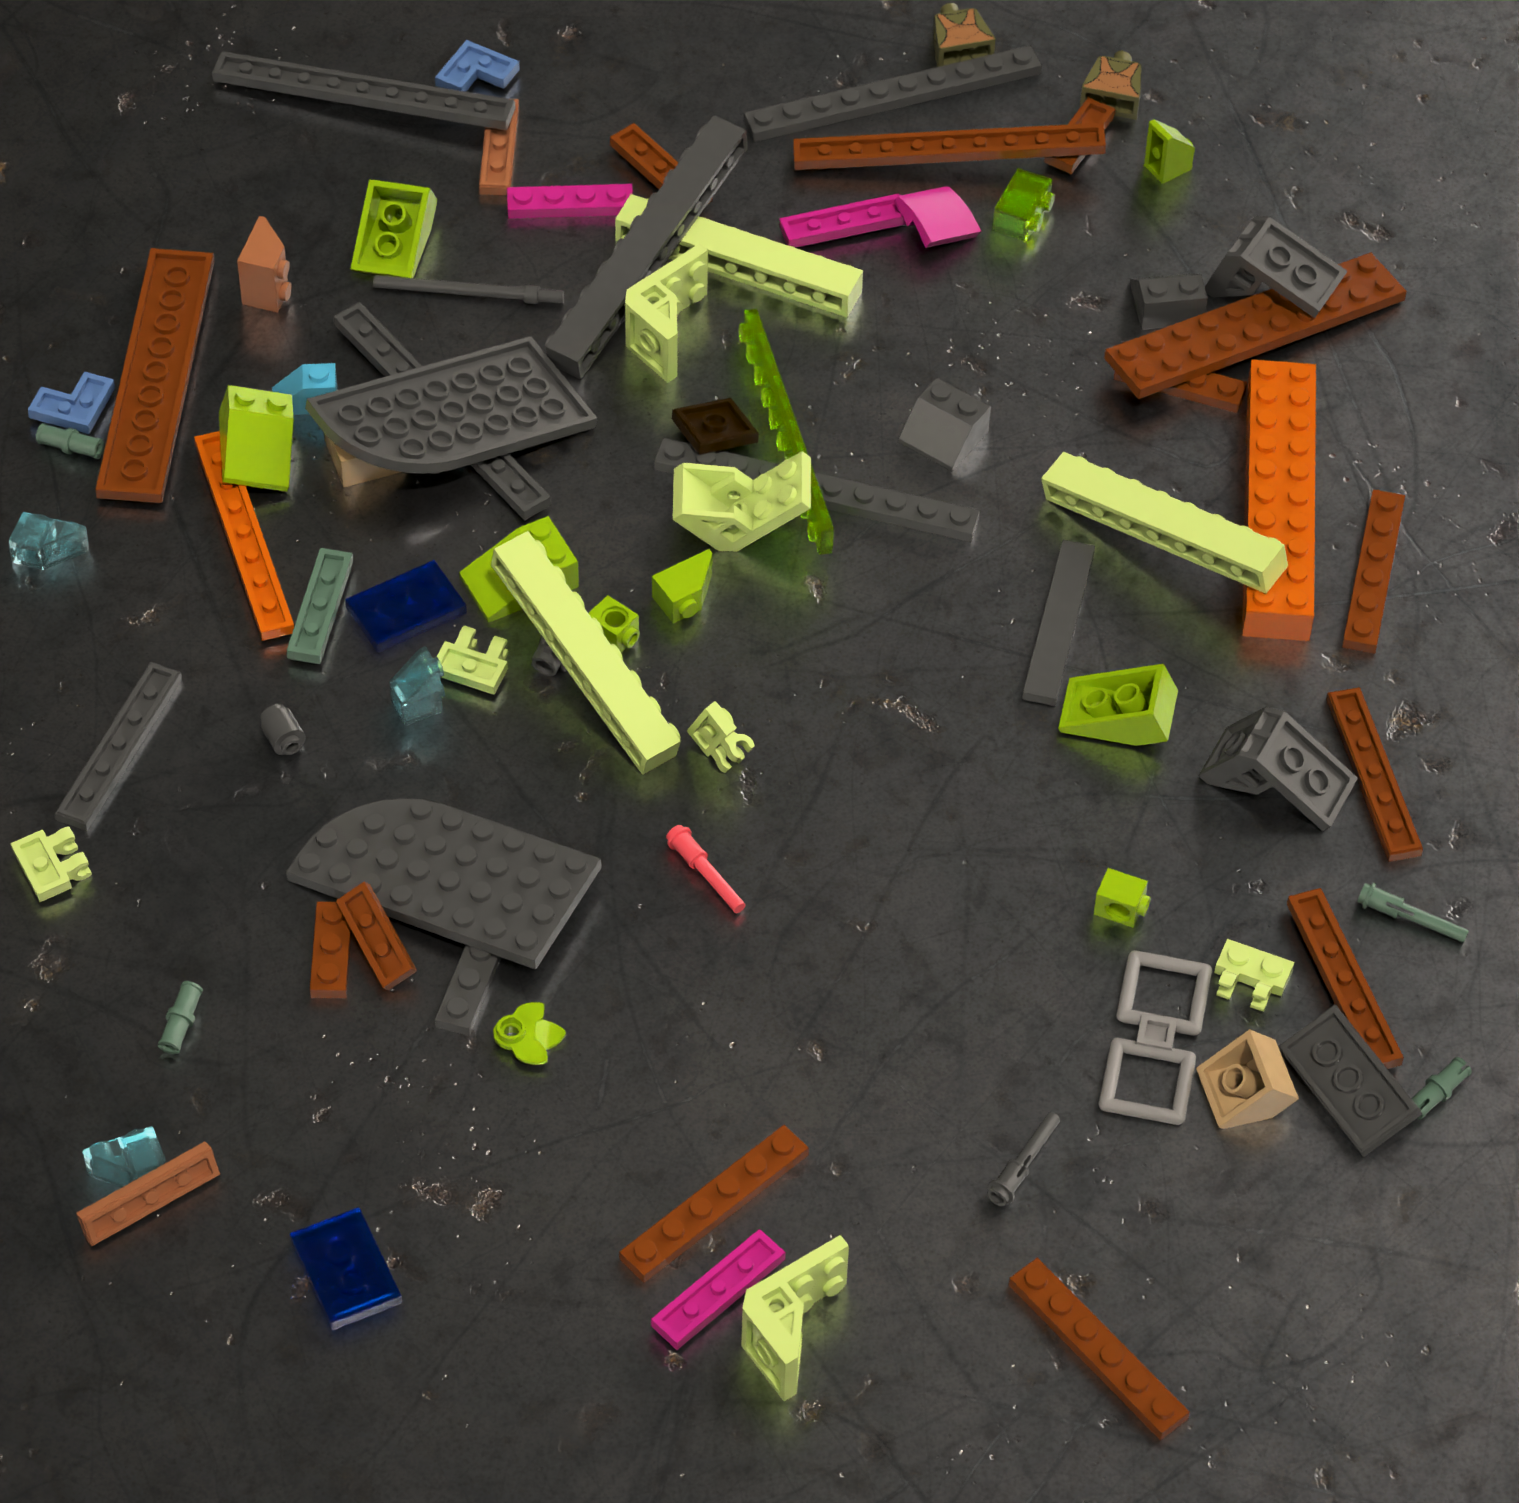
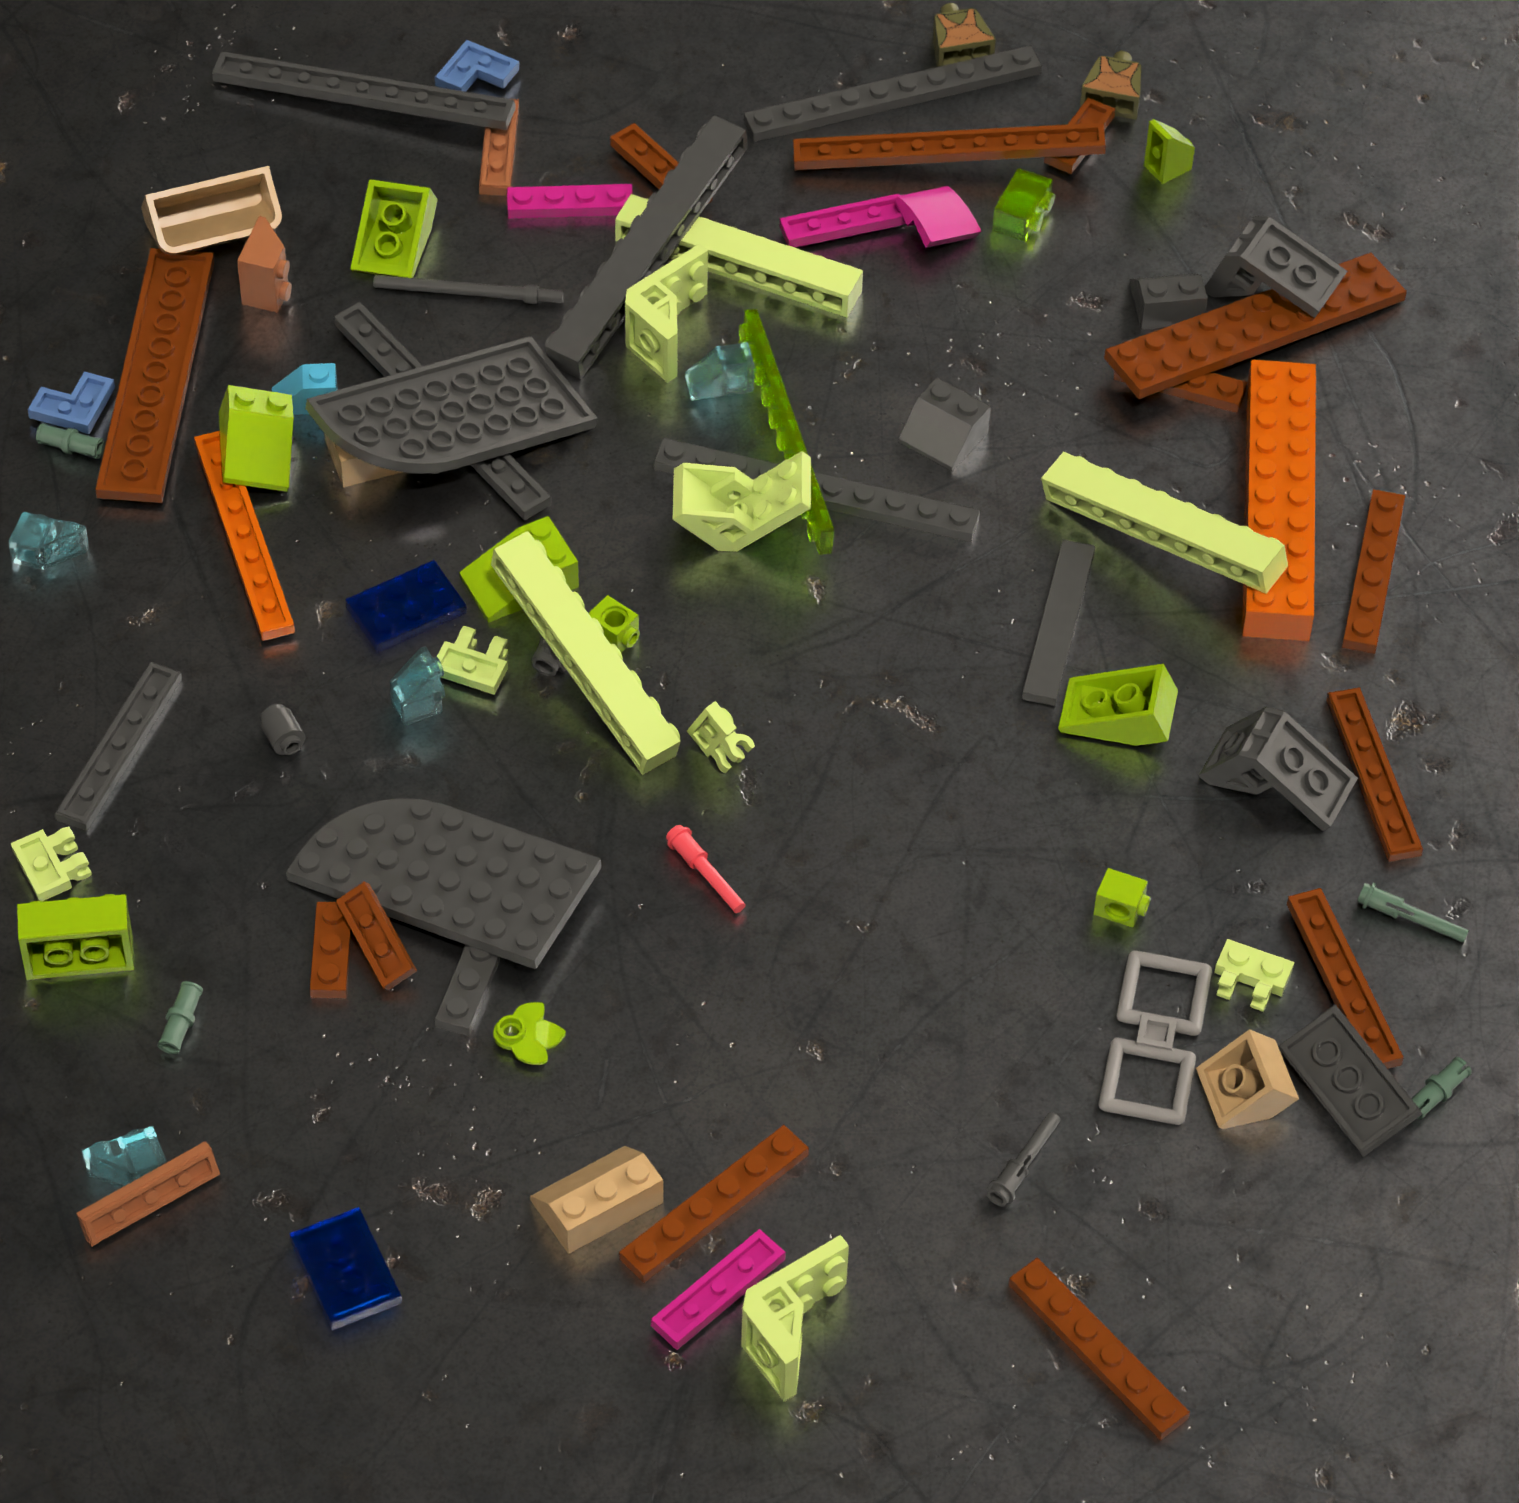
sand green plate [287,548,353,664] -> none
lime slope [652,549,713,624] -> none
dark brown tile [672,398,759,455] -> none
none -> lime brick [17,894,134,980]
none -> tan windscreen [141,166,282,256]
none -> tan slope [530,1146,663,1254]
none -> clear light blue slope [684,342,755,401]

